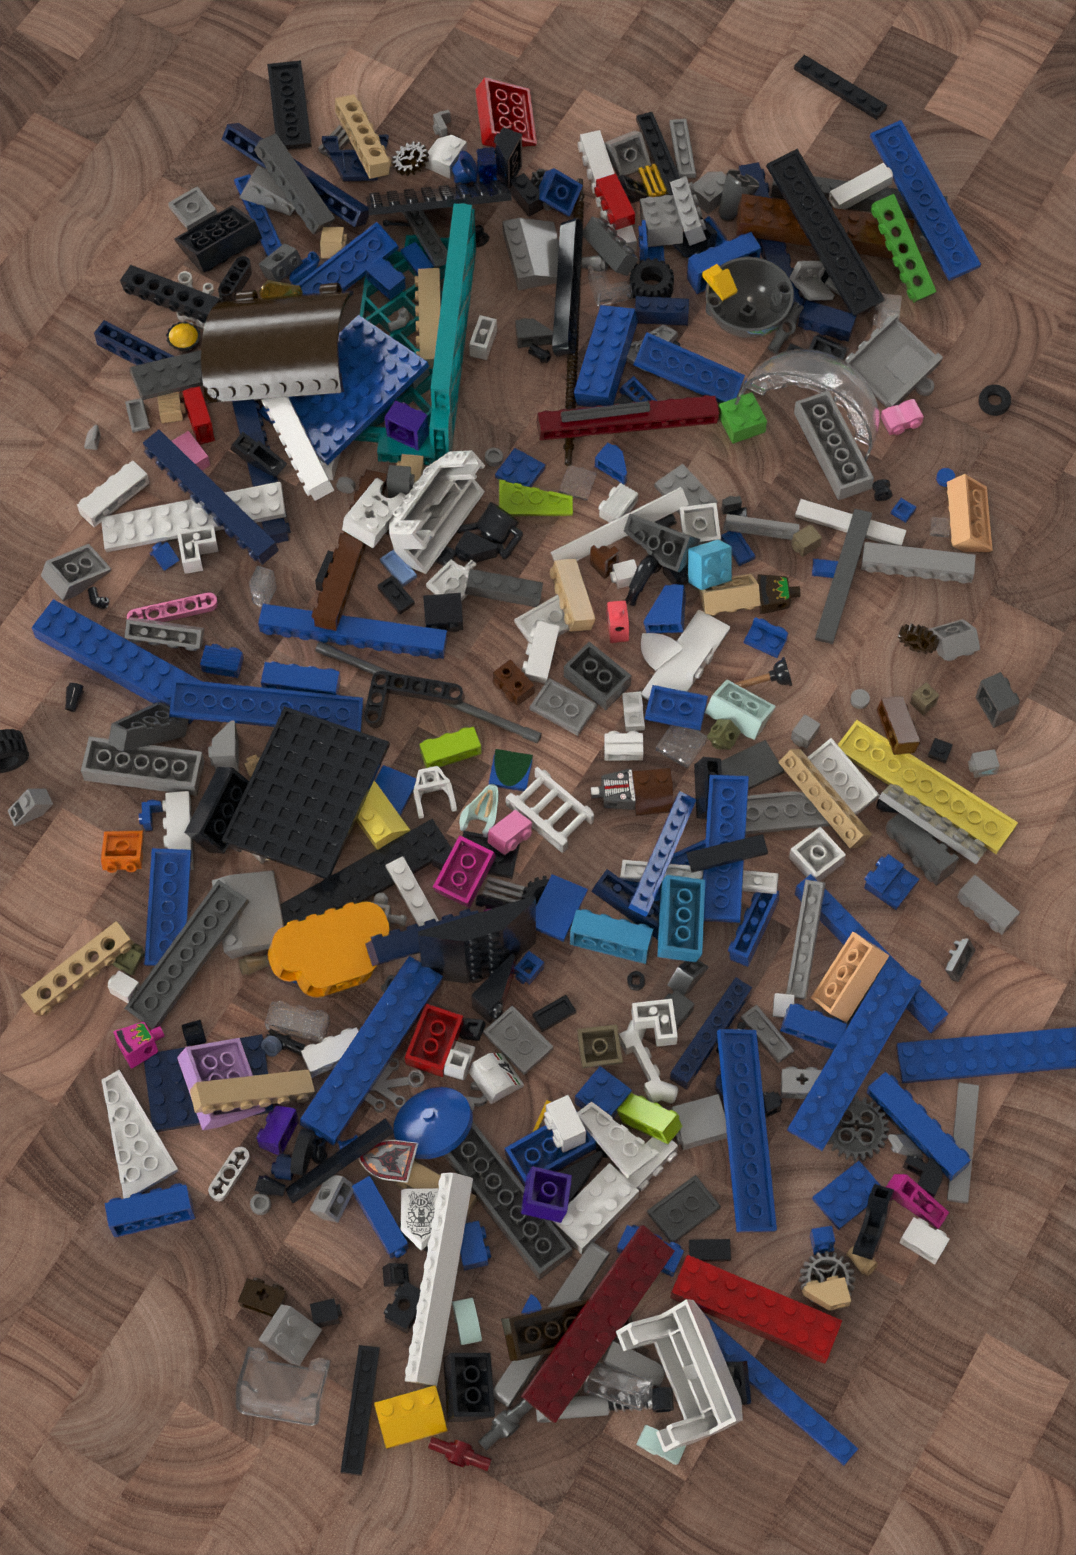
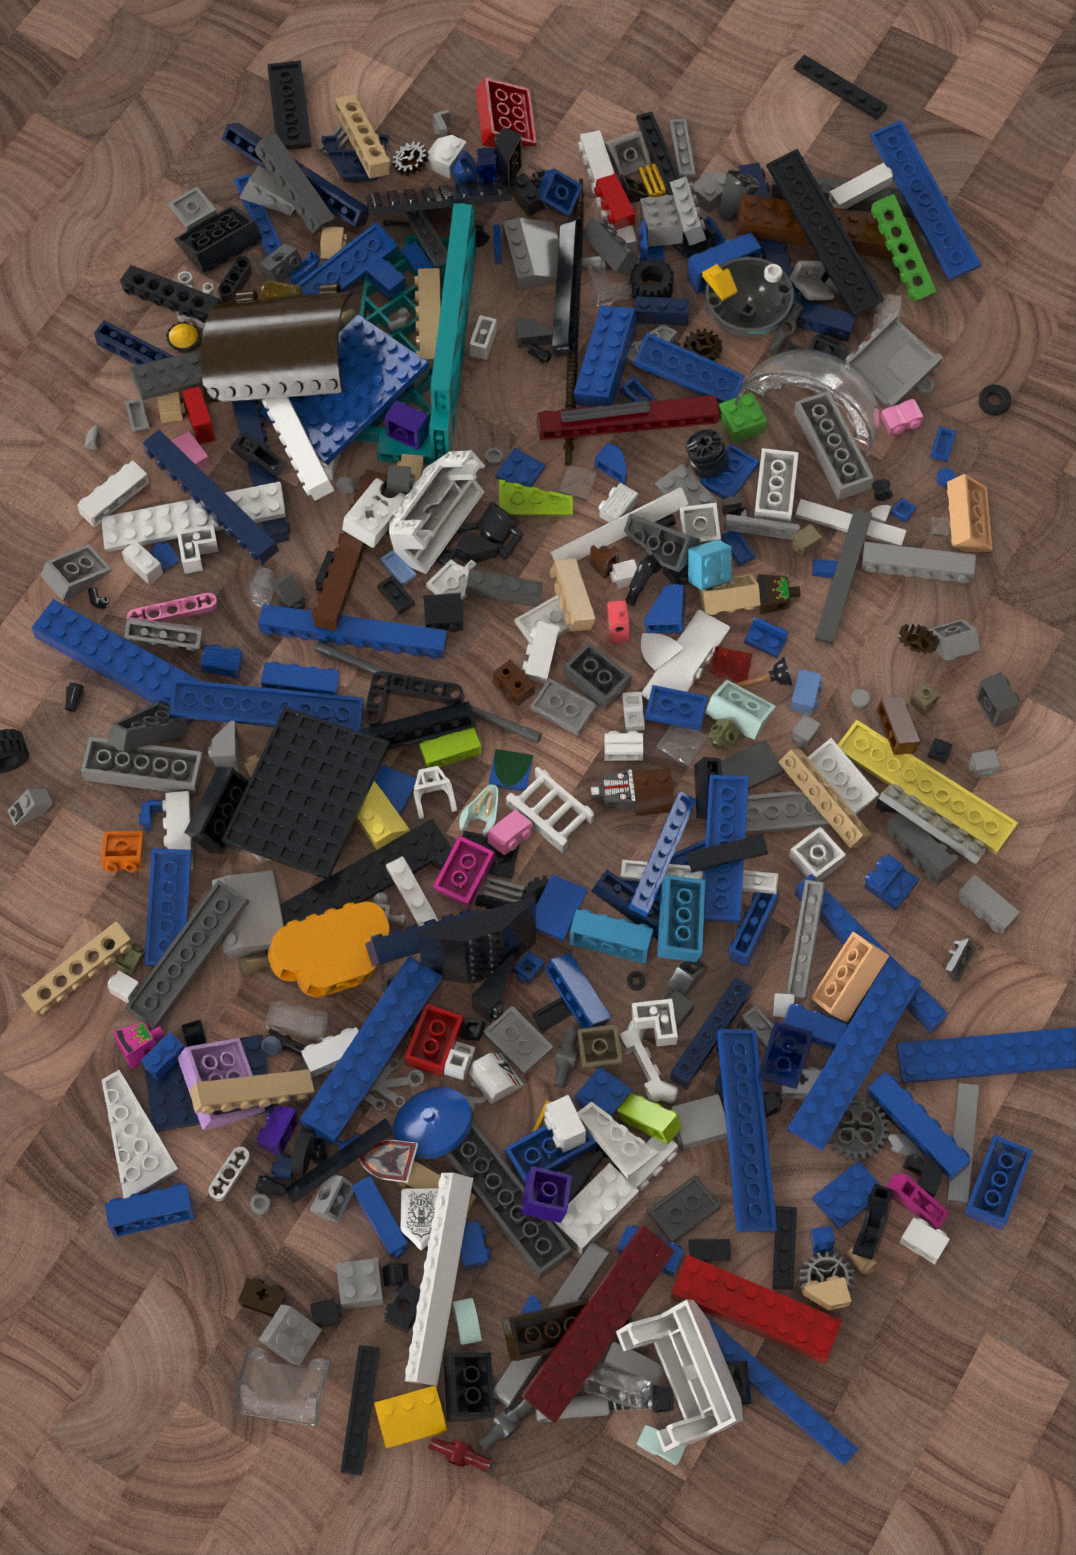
none -> white brick [122,540,163,585]
none -> blue brick [141,1032,185,1081]
none -> dark grey slope [275,573,305,609]
none -> light grey brick [336,1258,384,1310]
none -> tan cone [339,308,357,331]
none -> black brick [359,701,476,750]
none -> blue tile [493,225,502,264]
none -> blue brick [544,953,611,1029]
none -> dark grey pin [554,1027,578,1088]
none -> dark brown gear [683,328,722,362]
none -> black wheel [685,429,730,478]
none -> blue tile [700,443,760,499]
none -> clear red brick [710,646,753,682]
none -> white brick [754,448,798,523]
none -> clear blue slope [758,1021,814,1089]
none -> white tile [764,264,782,283]
none -> black tile [772,1206,797,1290]
none -> medium blue brick [790,669,823,715]
none -> white tile [870,505,891,524]
none -> blue tile [930,426,957,462]
none -> blue brick [963,1135,1033,1230]

